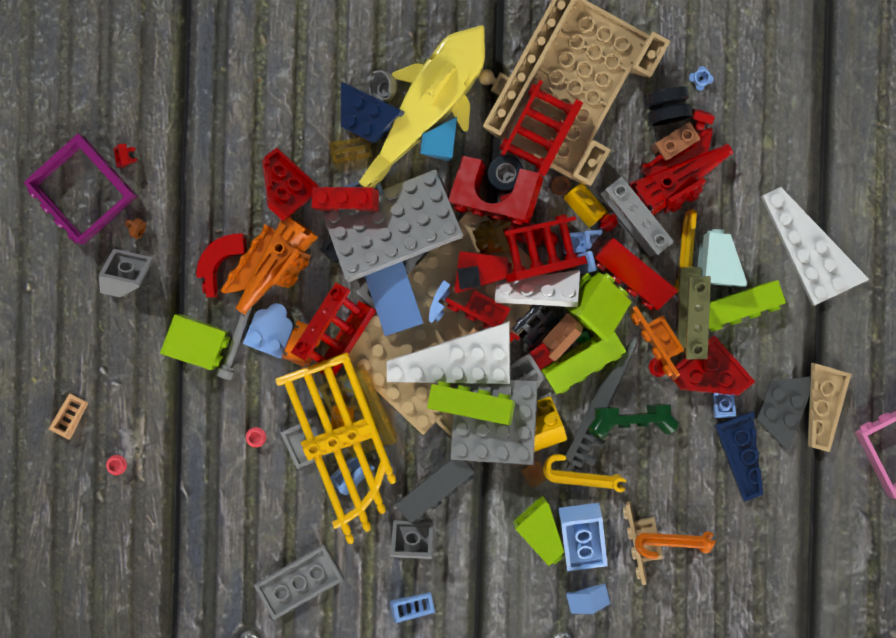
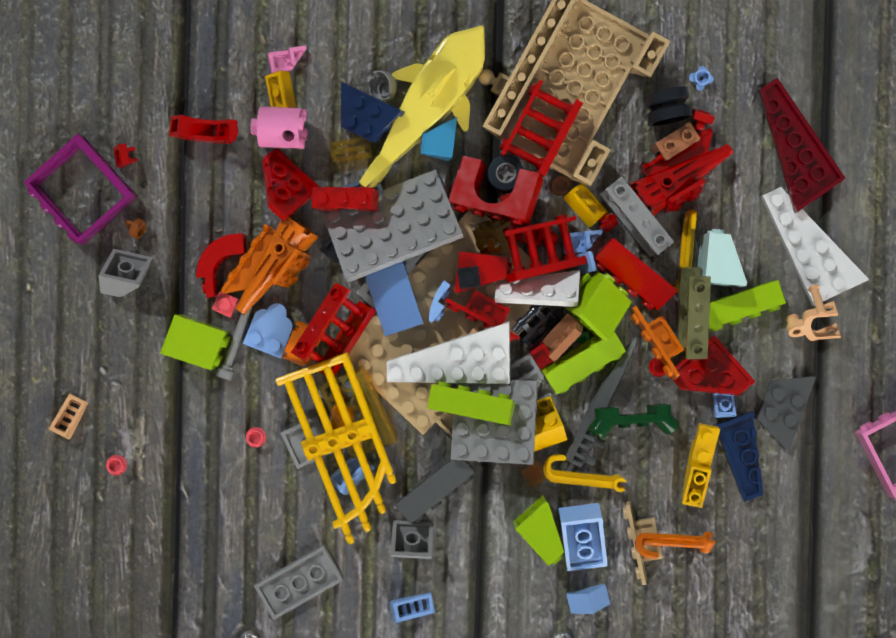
tan wing [808,363,851,452] -> none
none -> red arch [169,115,238,144]
none -> coral plate [212,291,239,318]
none -> bright pink cylinder [251,106,308,150]
none -> yellow slope [265,70,296,108]
none -> bright pink slope [268,46,307,74]
none -> yellow slope [682,423,720,508]
none -> dark red wing [758,78,846,213]
none -> light nougat piece [786,285,841,341]

